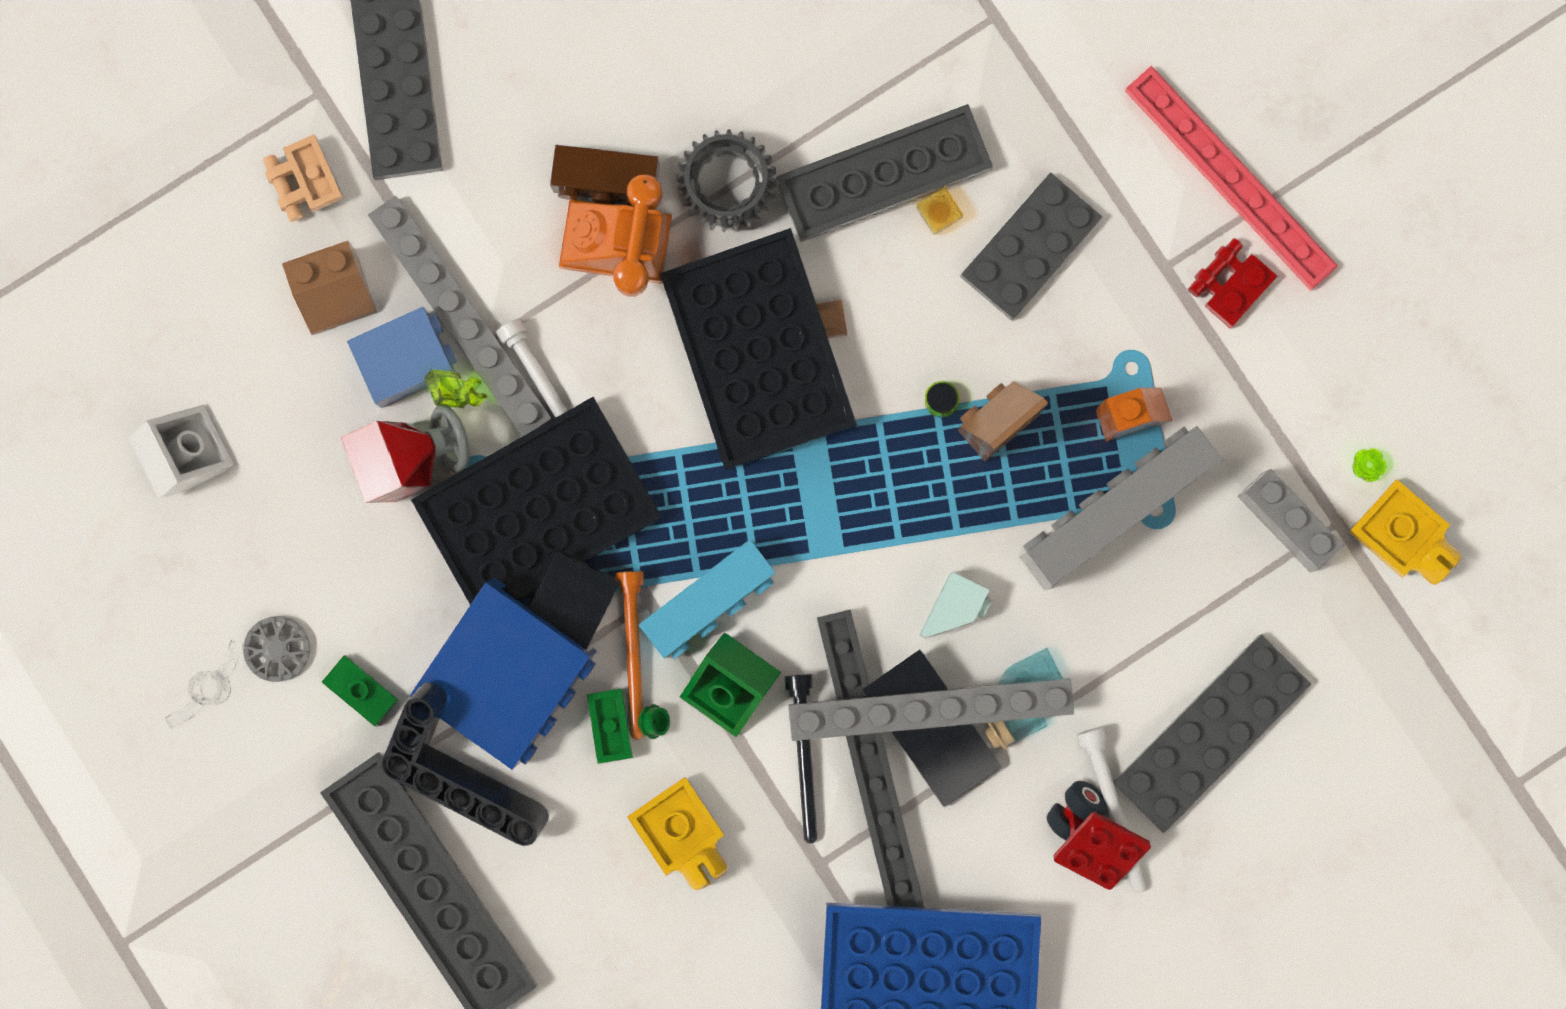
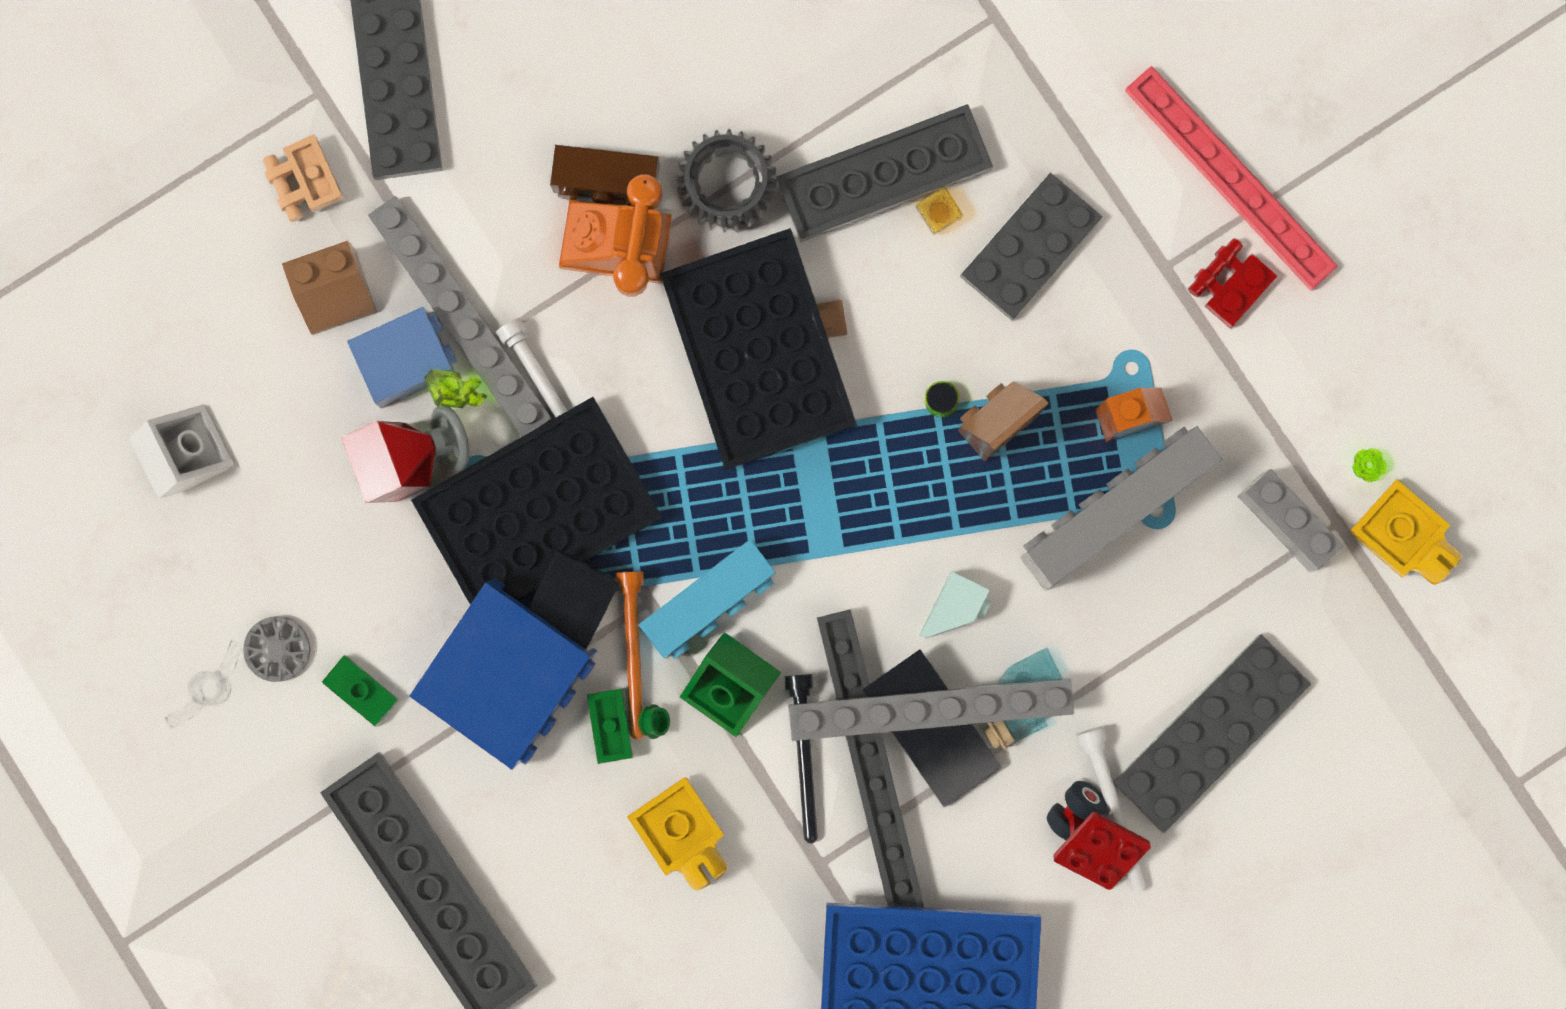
black beam [382,682,549,846] -> none

